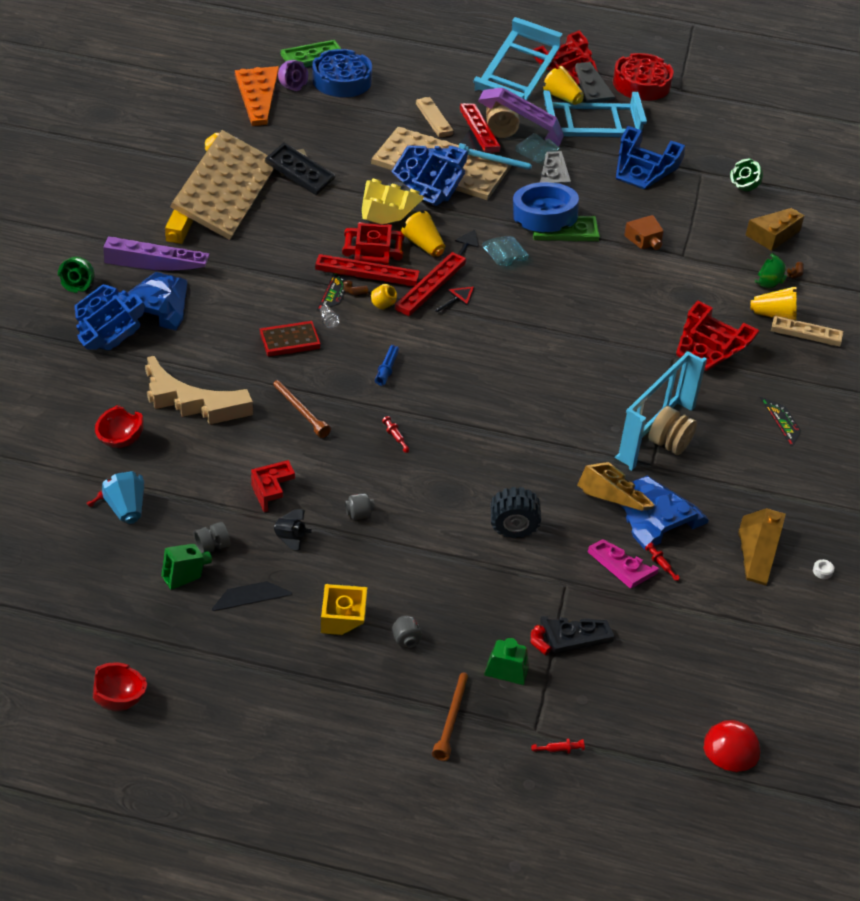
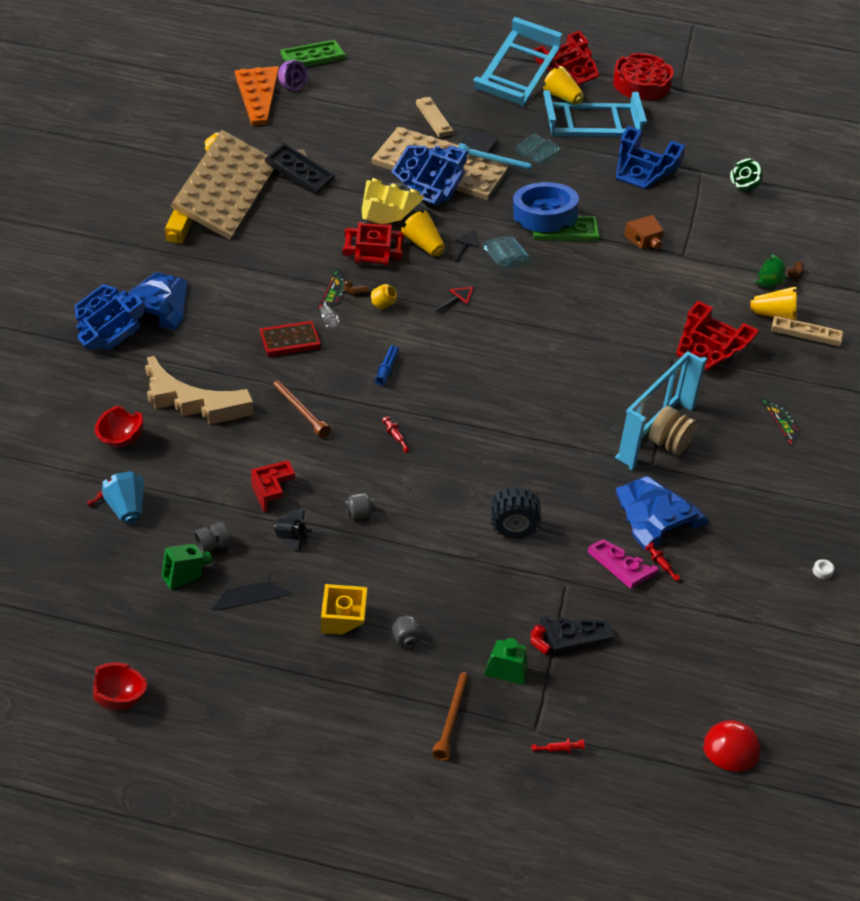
green cylinder [58,257,95,293] -> none
medium lavender slope [103,236,209,270] -> none
blue brick [312,49,372,97] -> none
red plate [315,254,419,286] -> none
red plate [395,252,466,316] -> none
red plate [460,104,500,153] -> none
medium lavender slope [478,87,564,147] -> none
tan wheel [486,101,519,138] -> none
light grey wing [540,151,571,186] -> none
dark grey wing [575,62,615,103] -> none
pearl gold wedge [577,462,655,511] -> none
pearl gold wedge [739,508,786,586] -> none
pearl gold wedge [746,208,805,251] -> none

